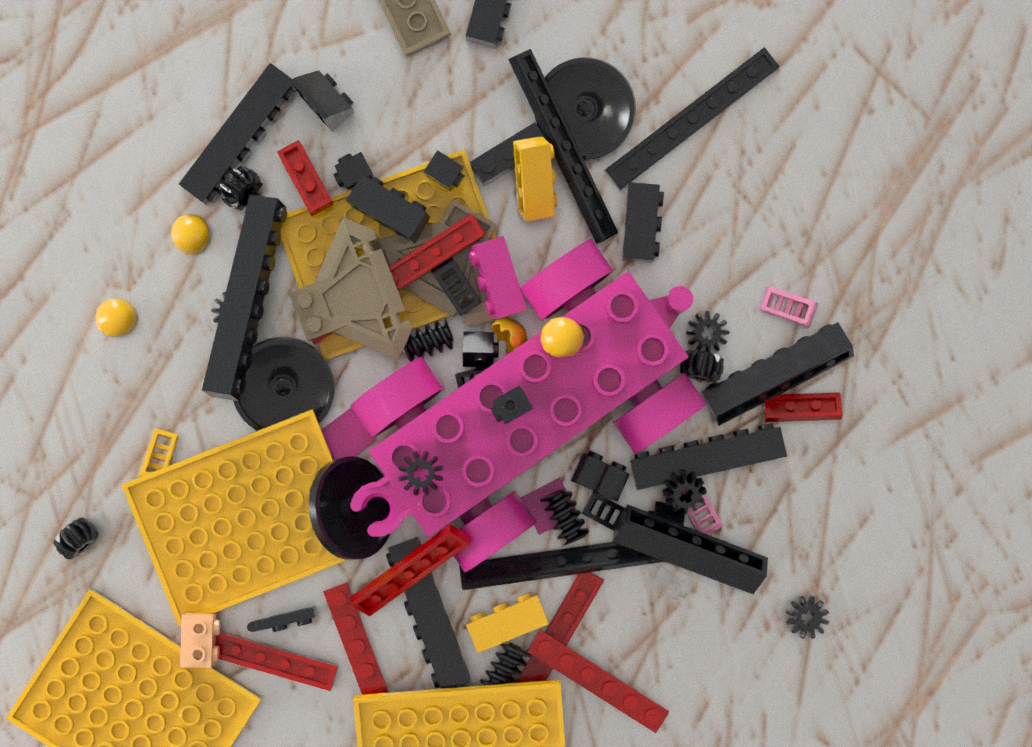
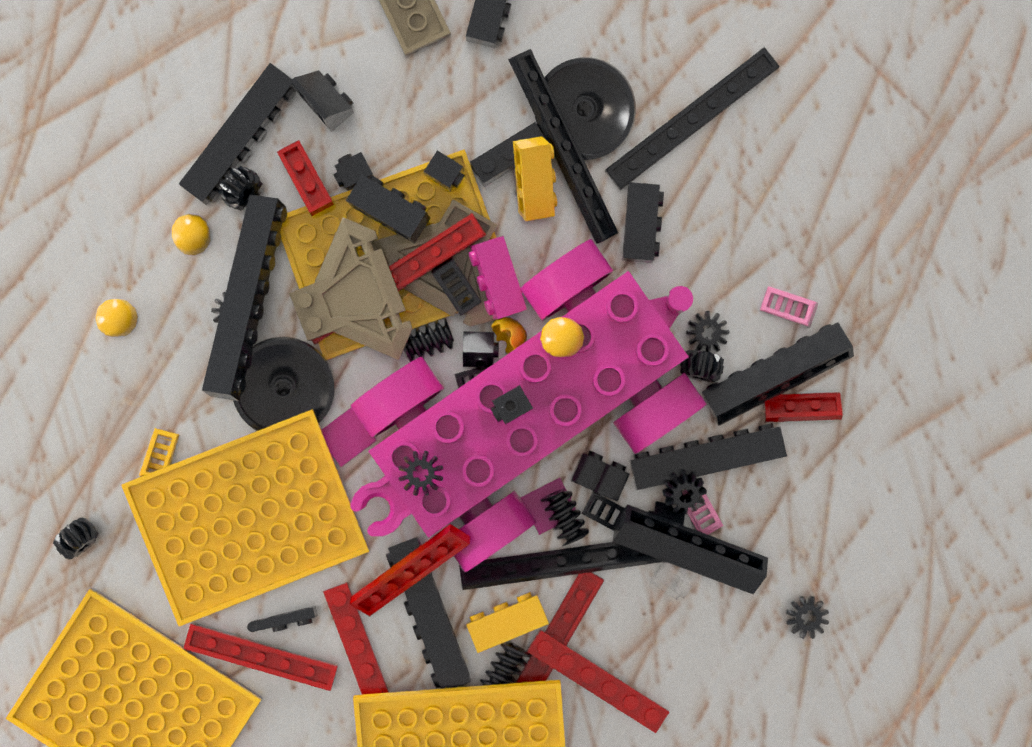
light nougat brick [180,613,220,668] -> none
black dish [309,456,390,560] -> none

